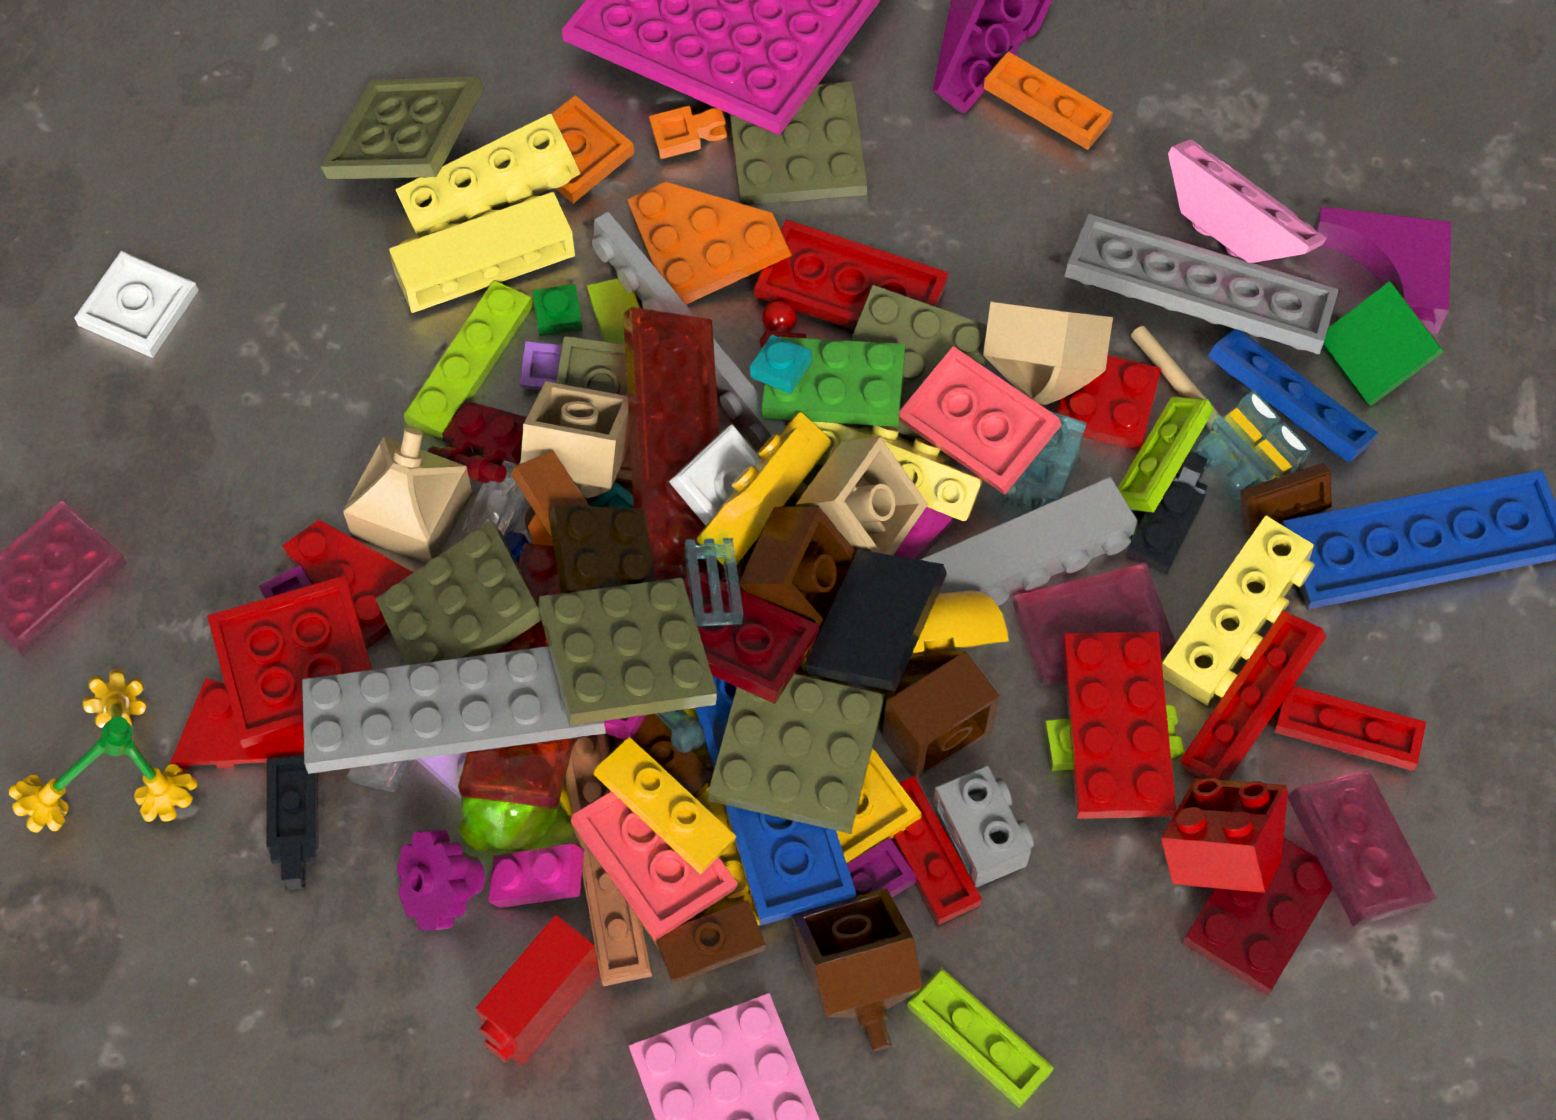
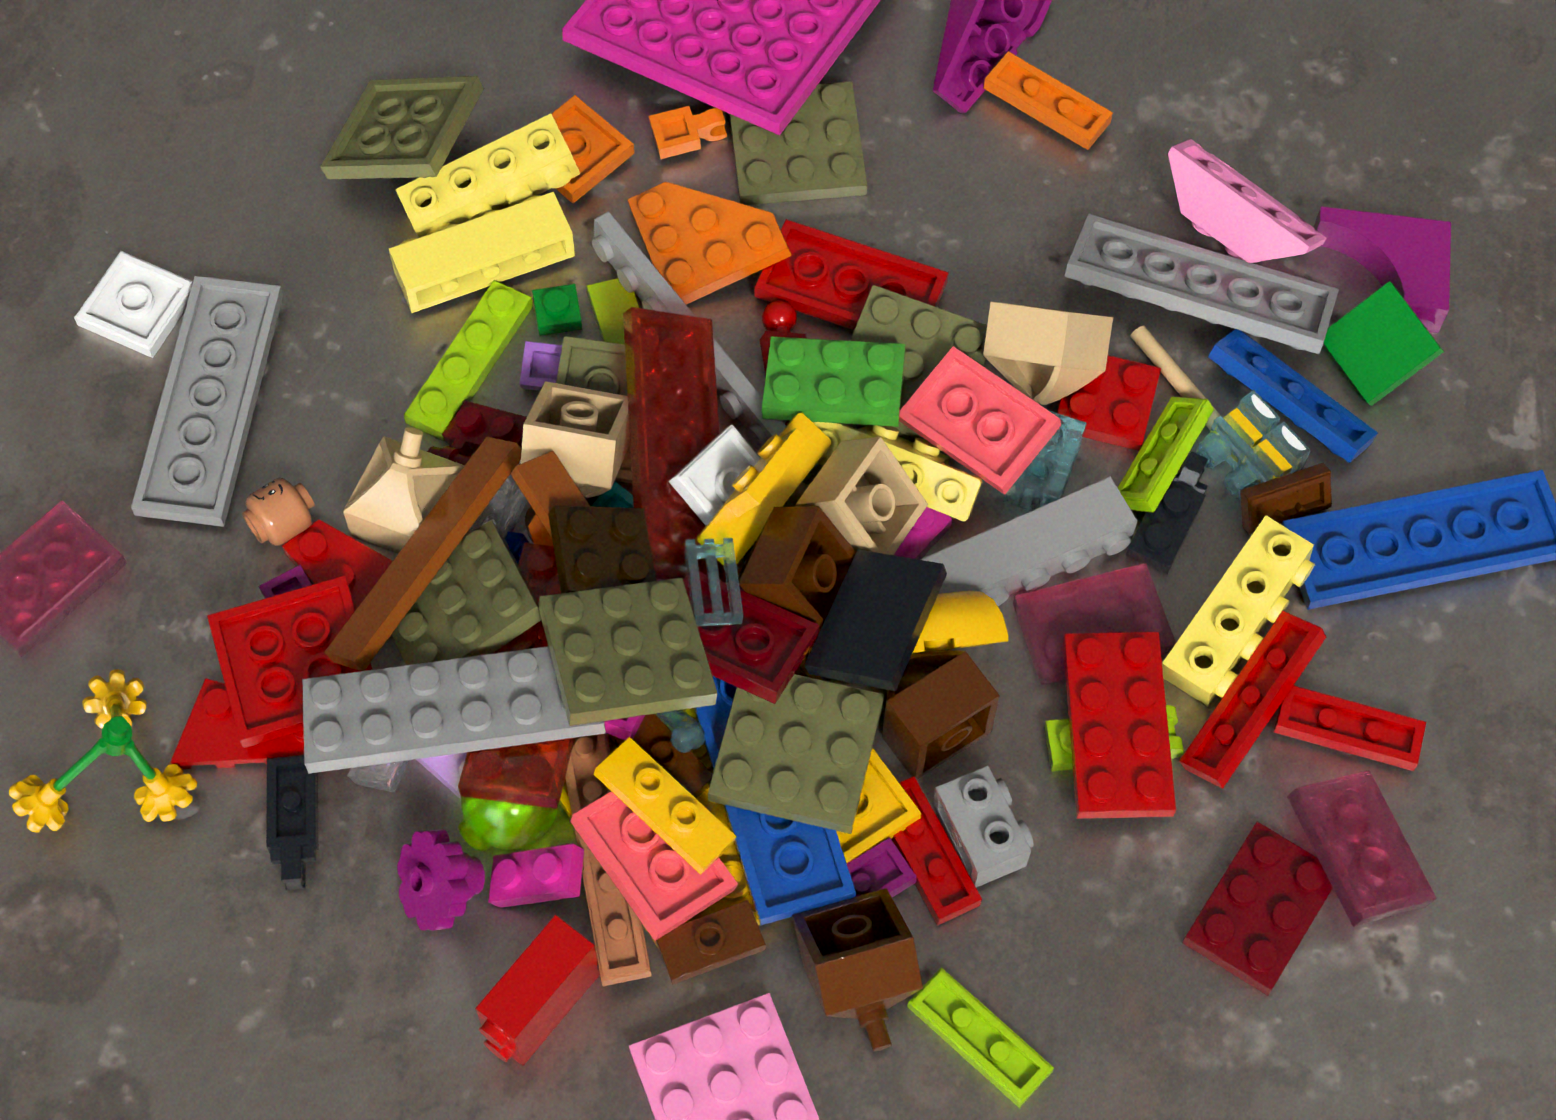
teal plate [750,335,812,394] -> none
red slope [1161,778,1288,893] -> none
none -> light grey plate [131,276,283,527]
none -> nougat head [242,477,315,546]
none -> dark orange tile [324,437,522,671]

